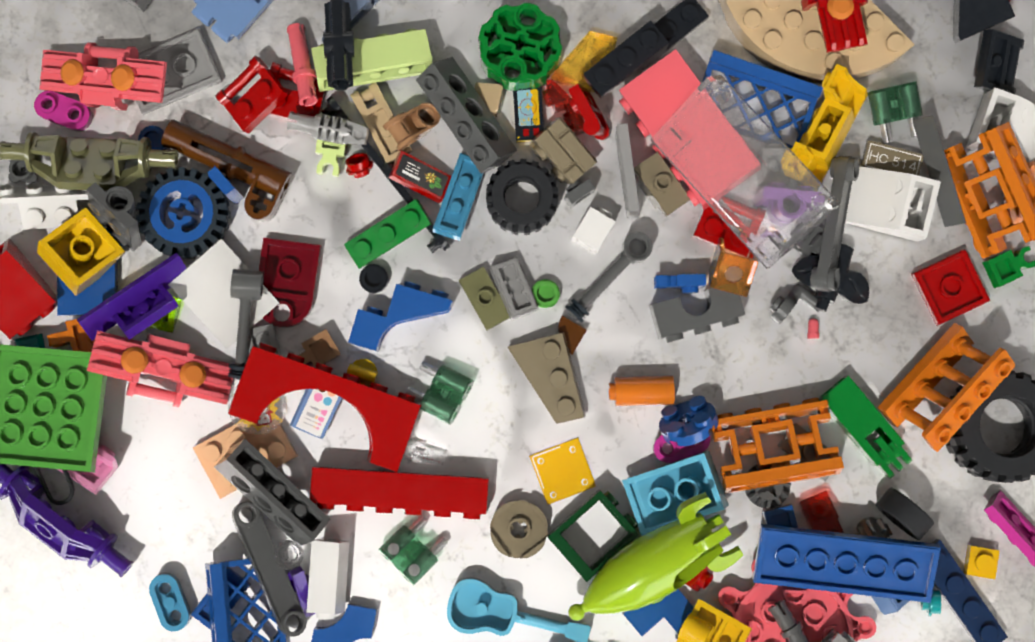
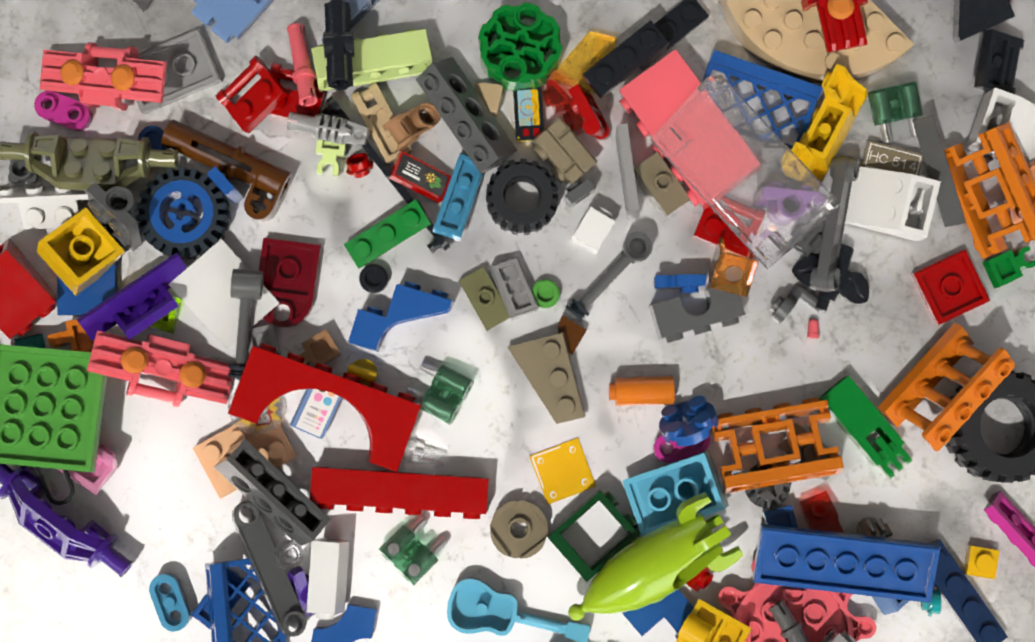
black tyre [875,487,934,540] -> none

